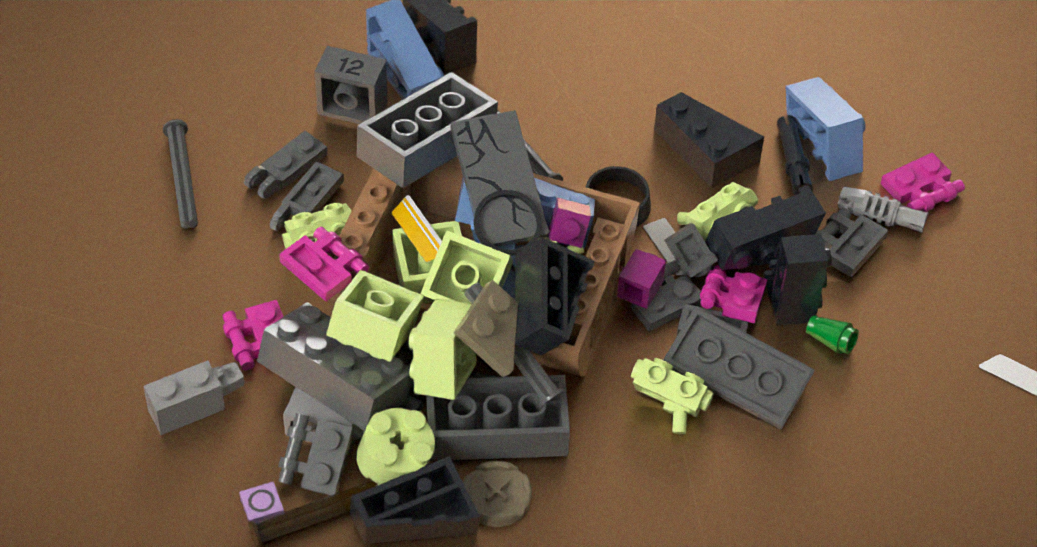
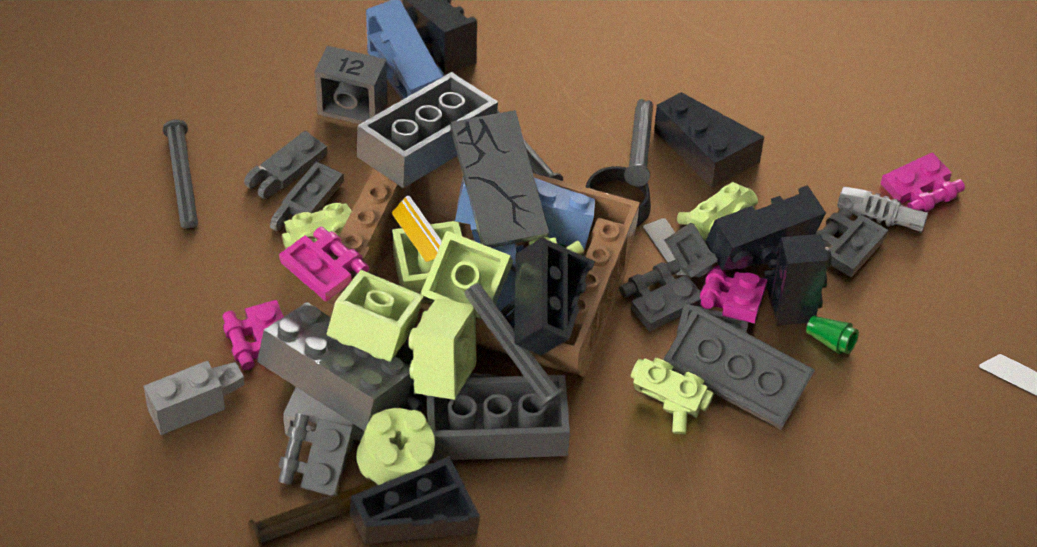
lavender tile [239,482,284,522] -> none
dark tan wing [453,280,518,377] -> none
dark tan tile [463,461,532,527] -> none
black piece [474,190,542,256] -> none
magenta brick [548,197,591,248] -> none
magenta brick [617,249,666,309] -> none
black pin [777,115,813,195] -> none
medium blue wedge [786,77,865,181] -> none
none -> dark grey axle [624,99,653,186]

